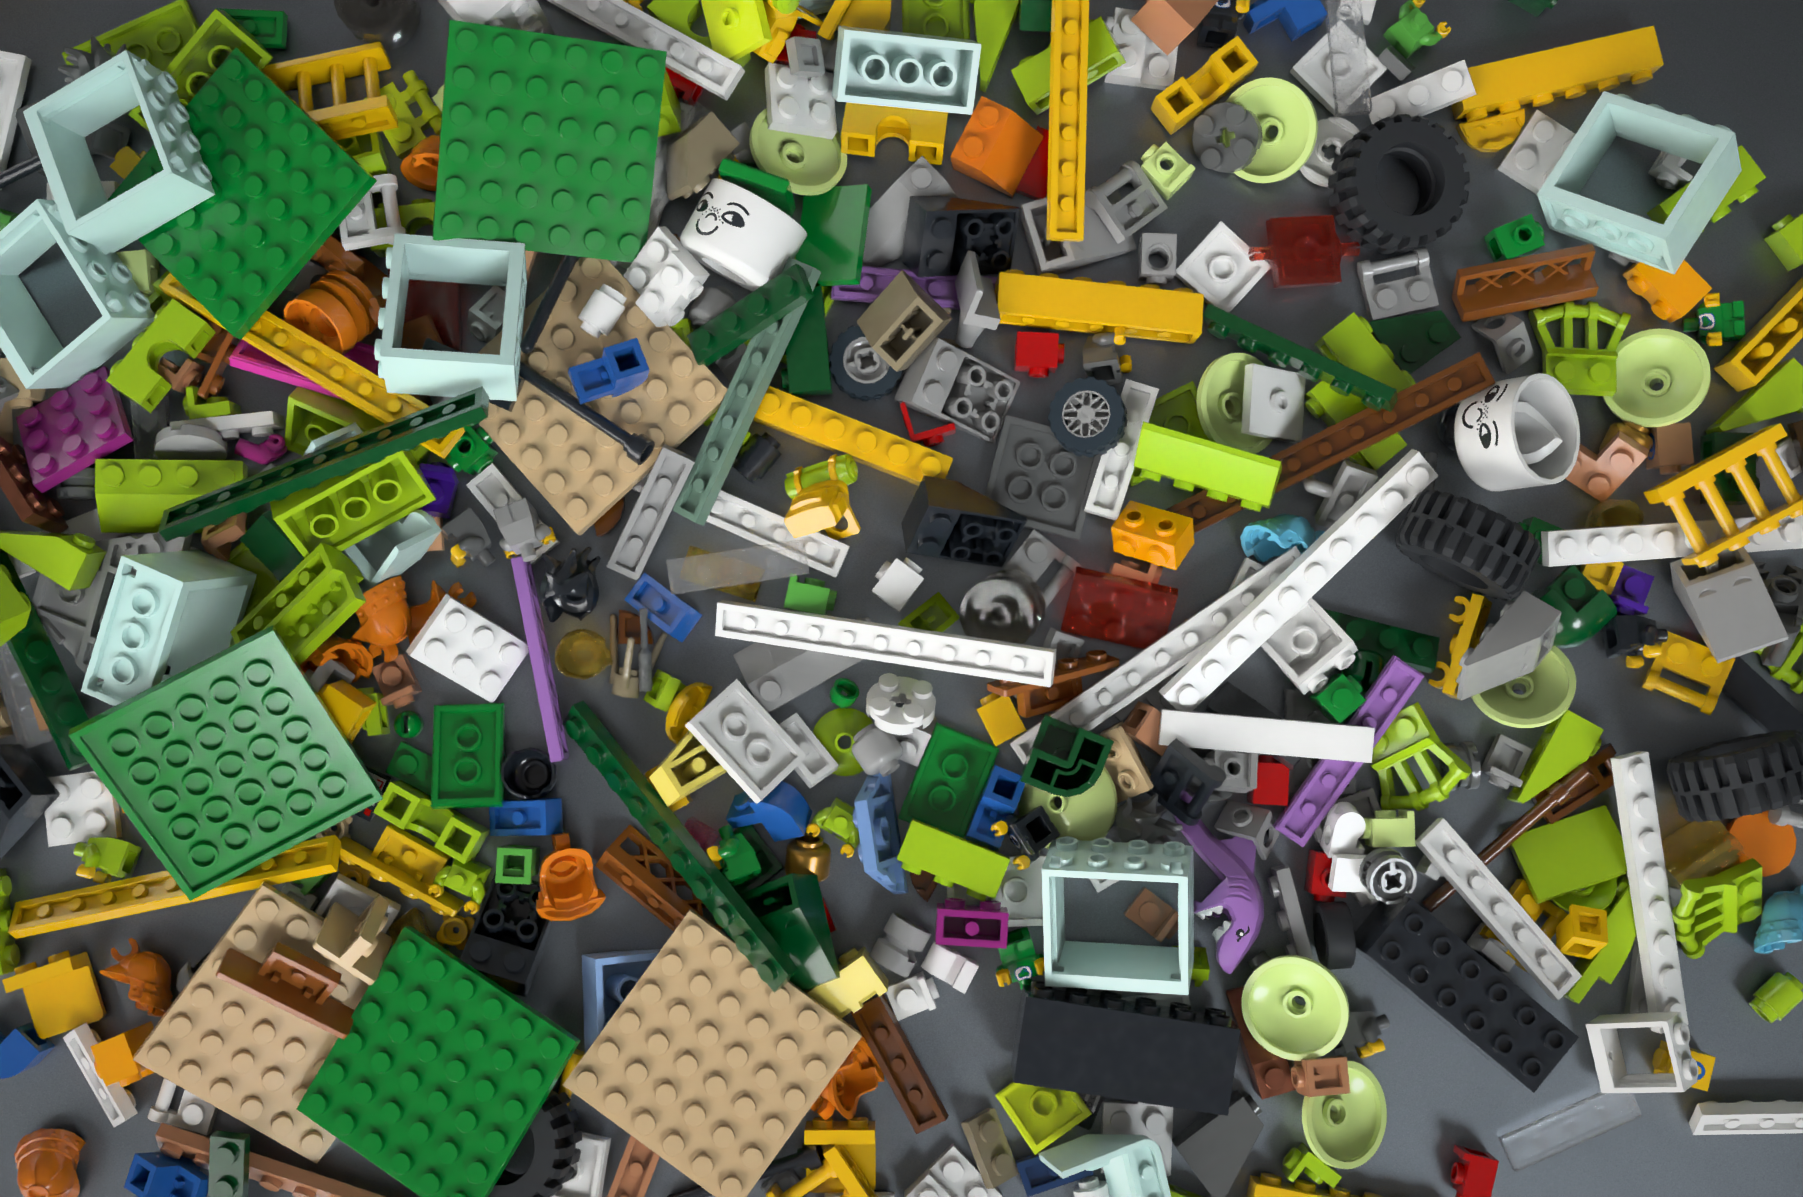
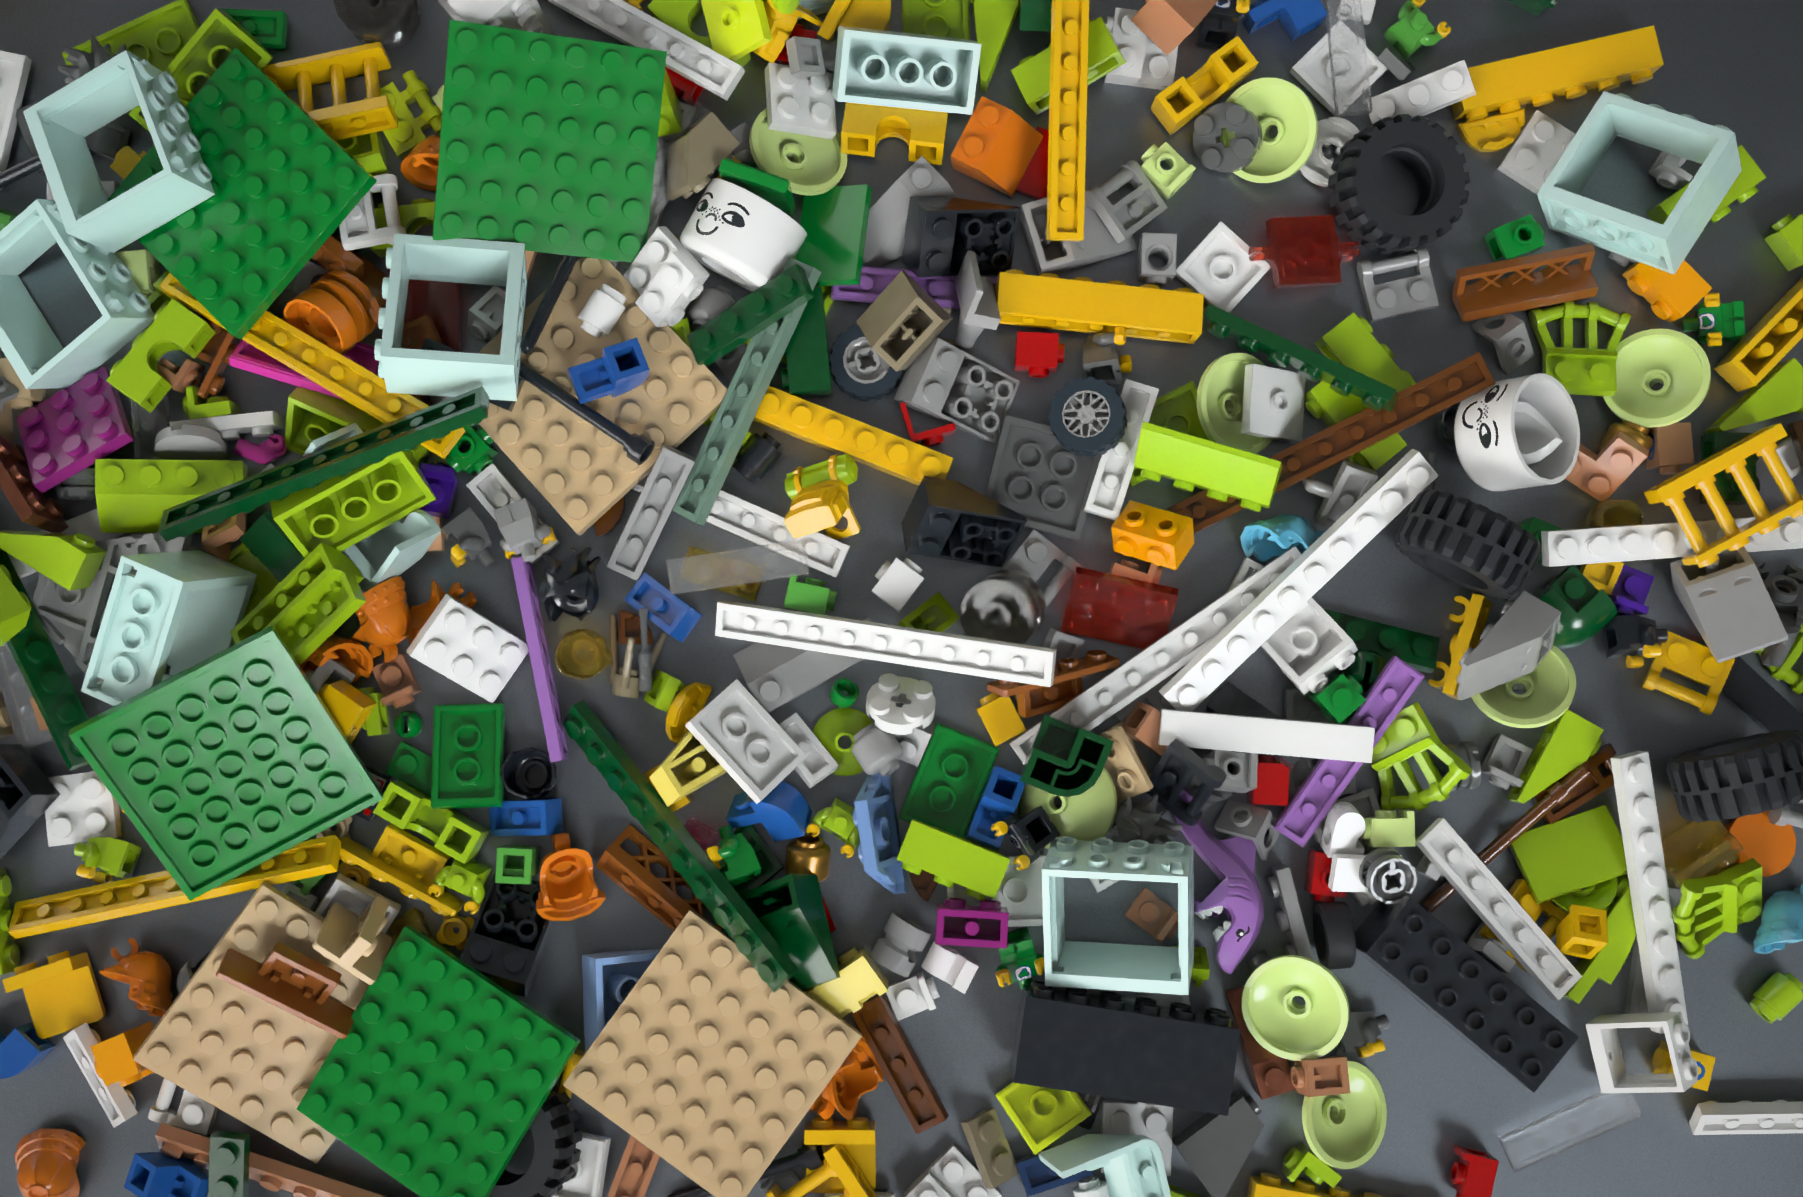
dark green wing [1369,310,1461,374] -> none

